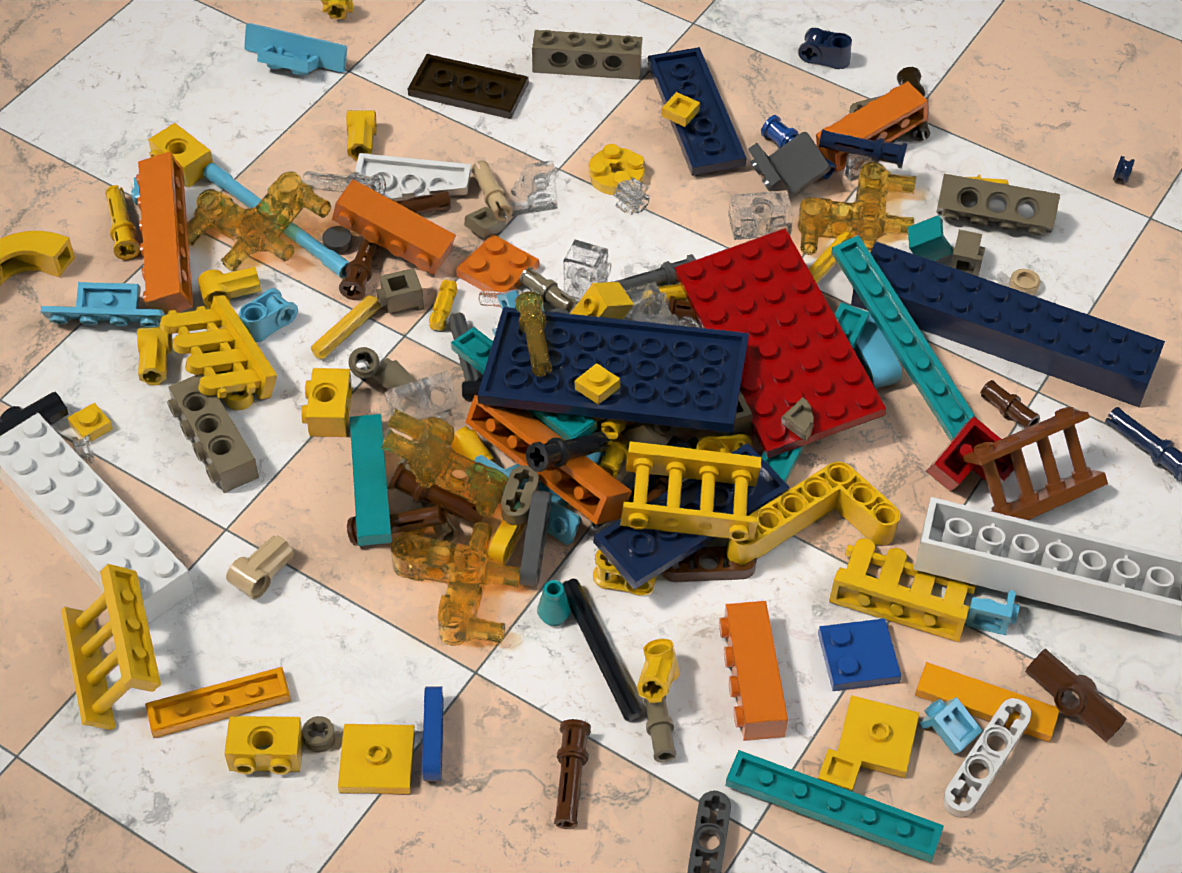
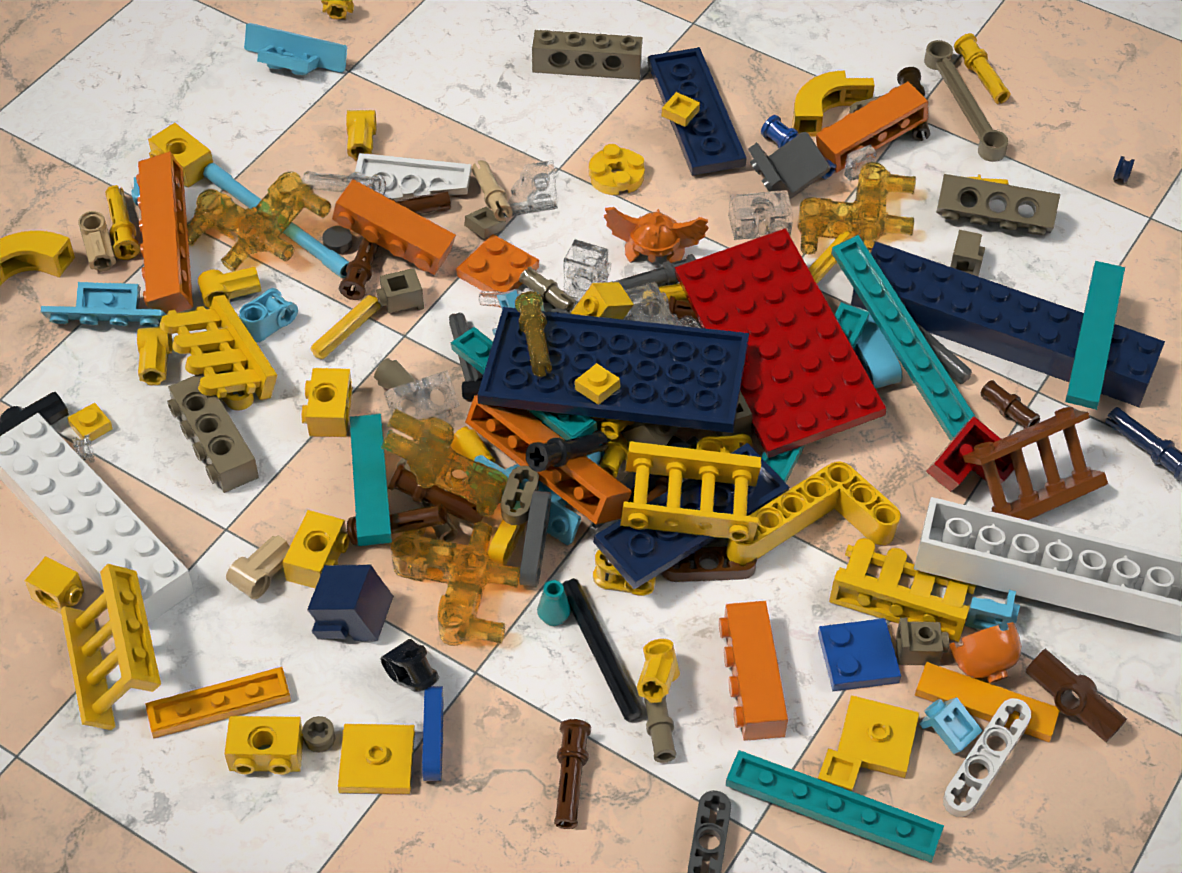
dark tan cone [348,347,380,378] -> none
dark brown tile [407,54,529,119] -> none
yellow axle [429,279,457,331] -> none
clear gear [614,178,650,215] -> none
dark tan tile [781,397,814,441] -> none
dark blue piece [798,28,852,69] -> none
dark blue pin [818,129,908,169] -> none
teal panel [908,215,953,261] -> none
tan tile [1009,269,1041,296] -> none
none -> yellow brick [24,556,84,614]
none -> tan piece [78,211,116,272]
none -> yellow brick [282,510,350,588]
none -> dark blue plate [307,564,394,641]
none -> black piece [380,639,439,692]
none -> orange helmet [604,207,709,263]
none -> yellow arch [792,70,875,137]
none -> dark tan brick [896,618,949,666]
none -> dark grey axle [912,318,972,384]
none -> dark tan piece [924,40,1008,162]
none -> orange cylinder [949,622,1022,683]
none -> yellow pin [954,33,1011,104]
none -> teal tile [1065,261,1125,410]

